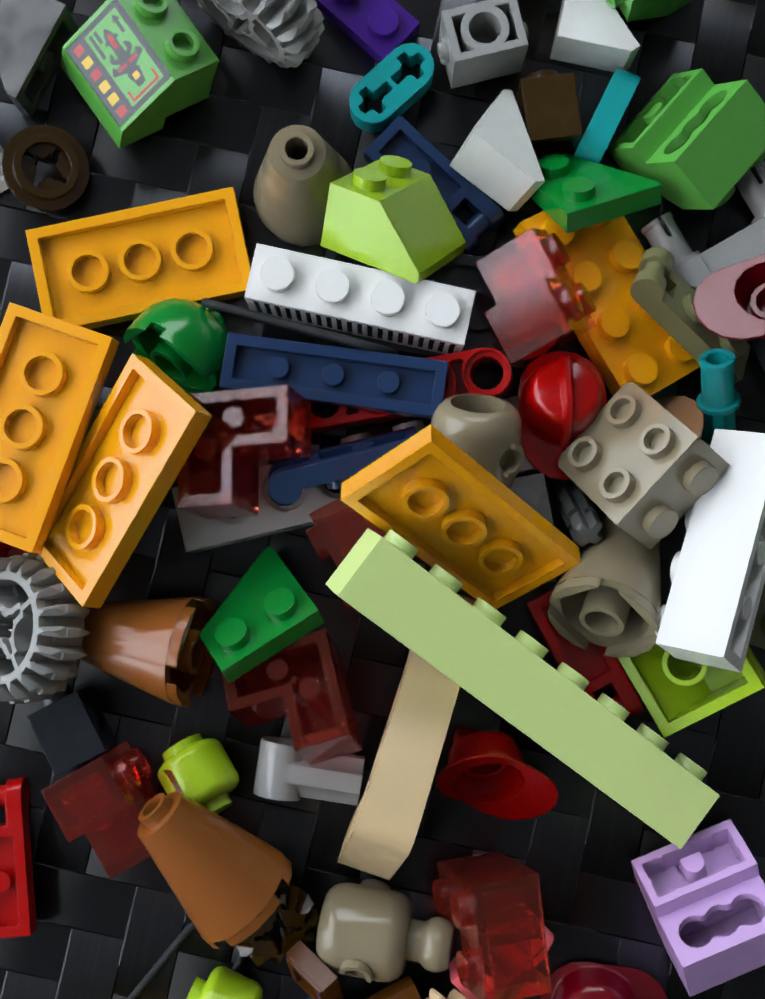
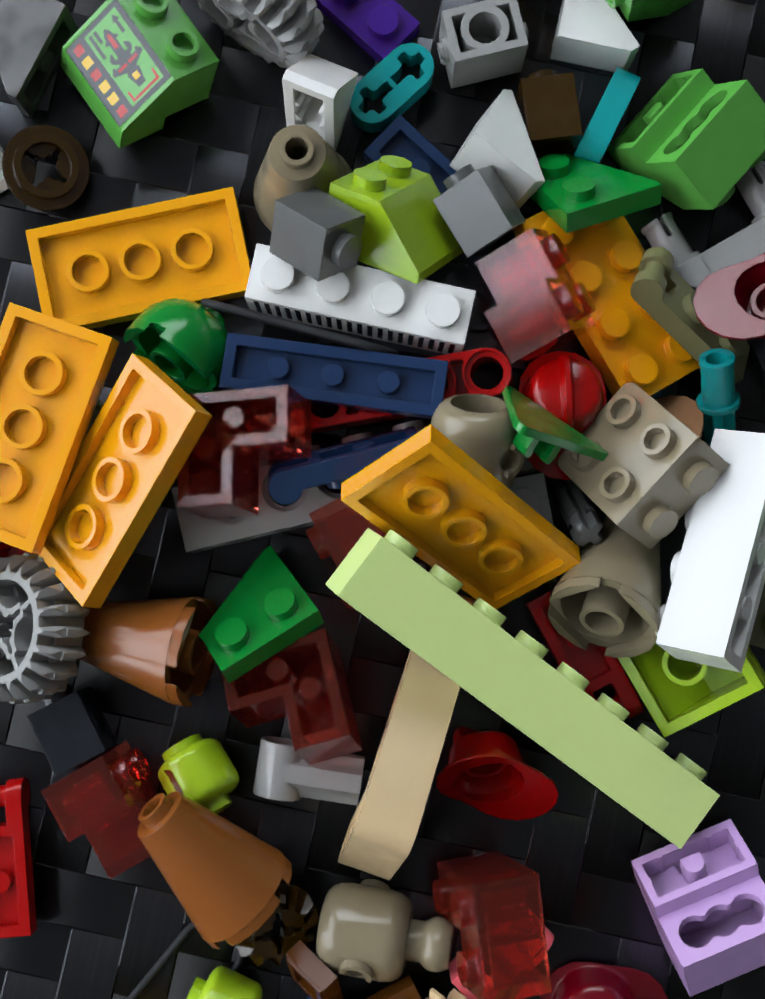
none -> dark grey brick [269,187,365,282]
none -> white slope [282,54,359,151]
none -> brick [433,164,526,258]
none -> green piece [502,385,609,464]

